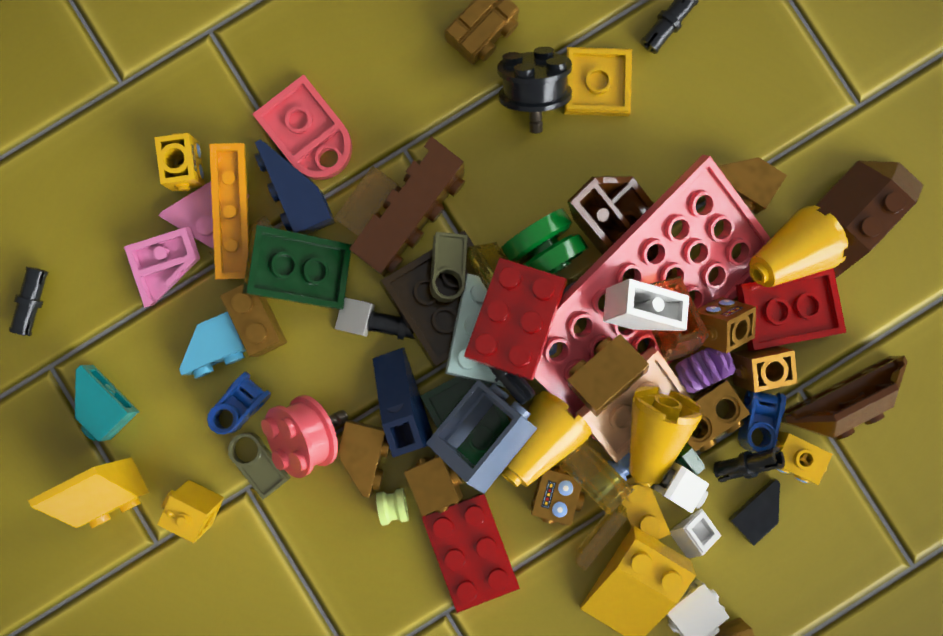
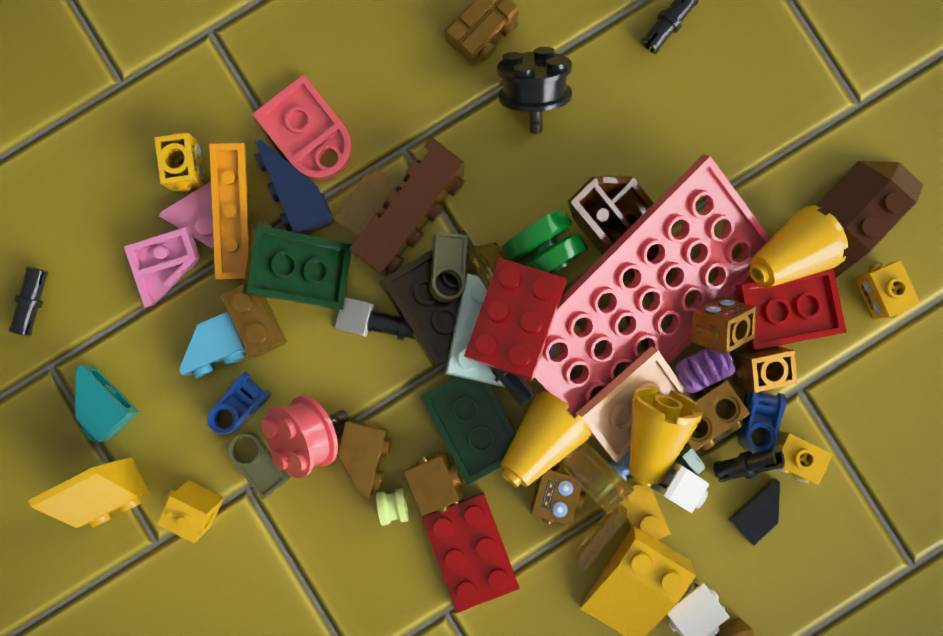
dark blue slope [373,348,433,457] -> none
sand blue window [426,379,537,494] -> none
yellow tile [564,47,632,116] -> none
pearl gold brick [567,334,649,417] -> none
white slope [603,279,689,331] -> none
clear orange slope [650,276,709,362] -> none
white slope [670,509,721,558] -> none
pearl gold slope [718,157,787,214] -> none
reddish brown wedge [781,355,908,440] -> none
none -> yellow head [854,260,921,319]

